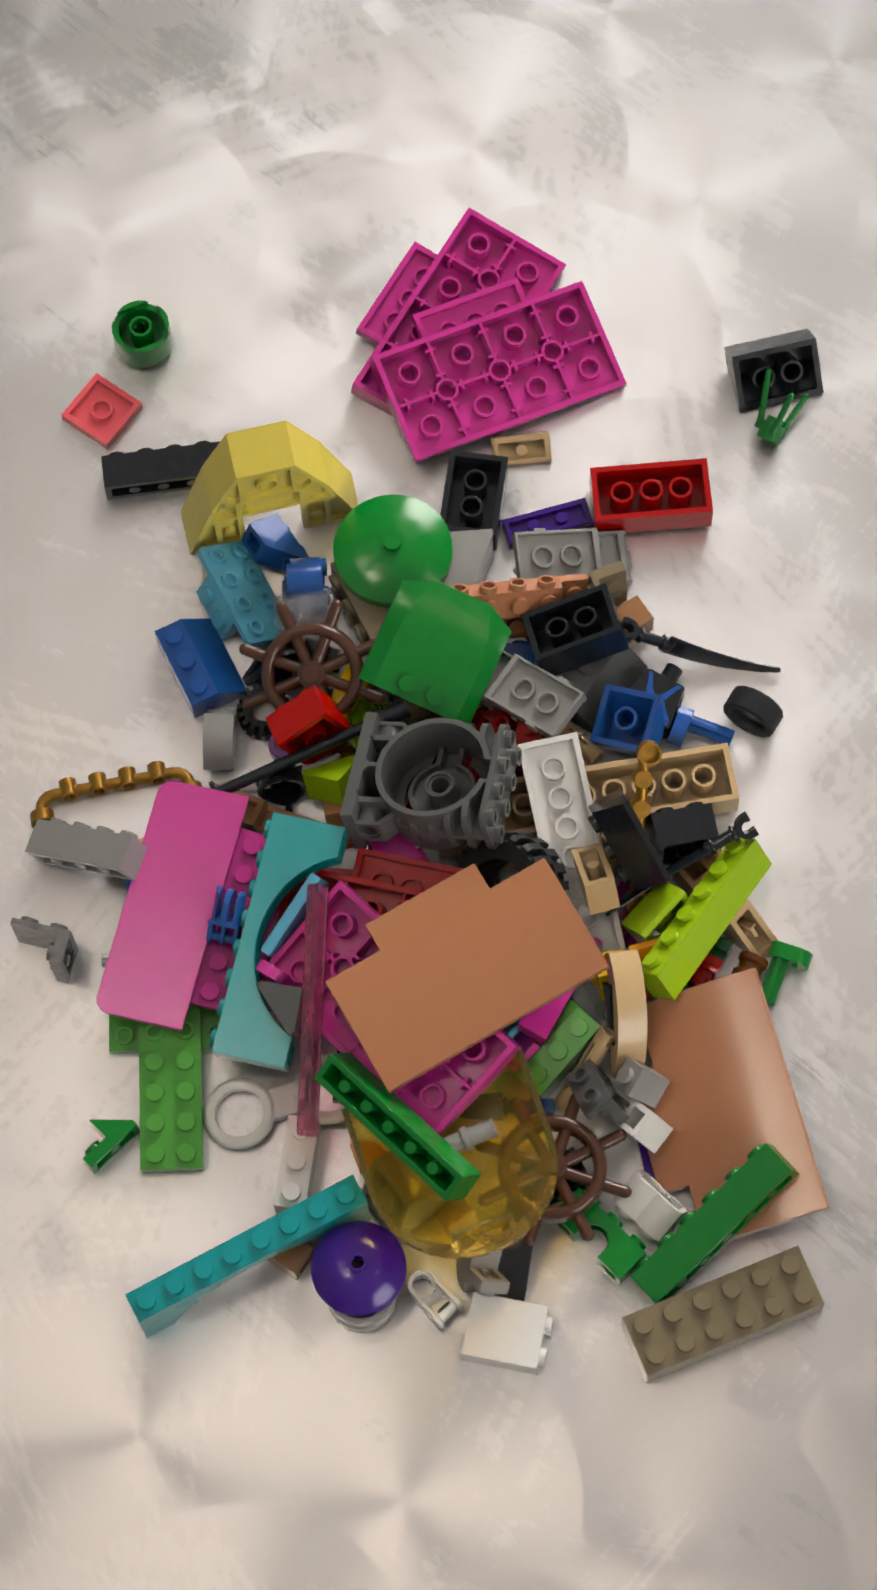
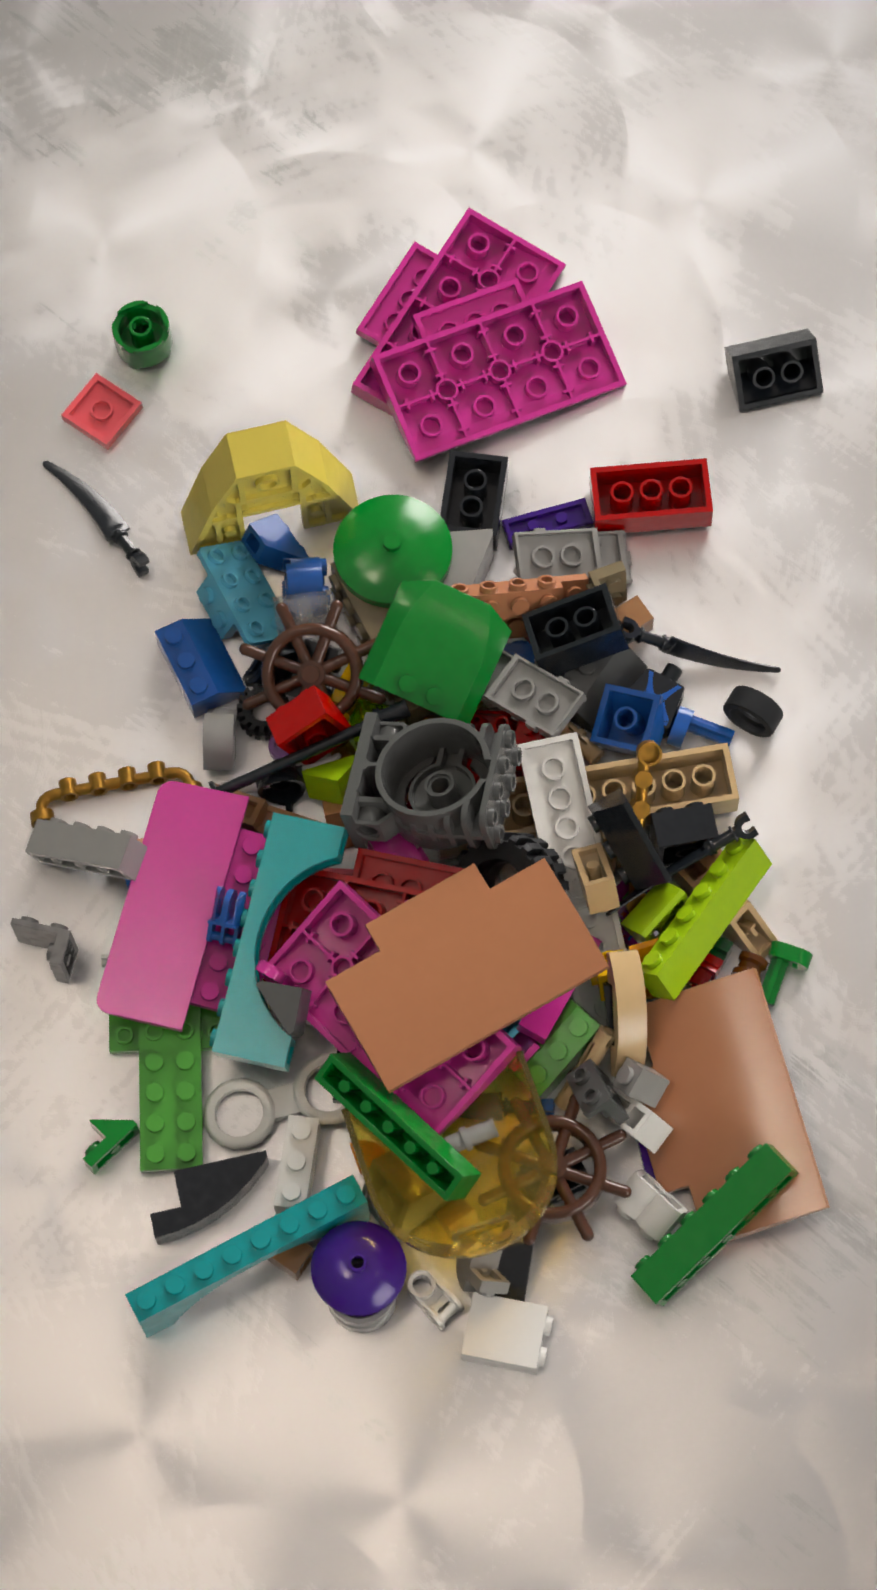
black brick [101,441,220,500] -> none
medium azure tile [260,873,330,958] -> none
clear pink tile [297,884,328,1138] -> none
tan slope [490,431,552,466] -> none
green arch [556,1187,646,1286] -> none
dark tan brick [621,1246,824,1383] -> none
green plant [754,369,809,444] -> none
none -> black sword [43,461,149,577]
none -> black slope [150,1150,269,1245]

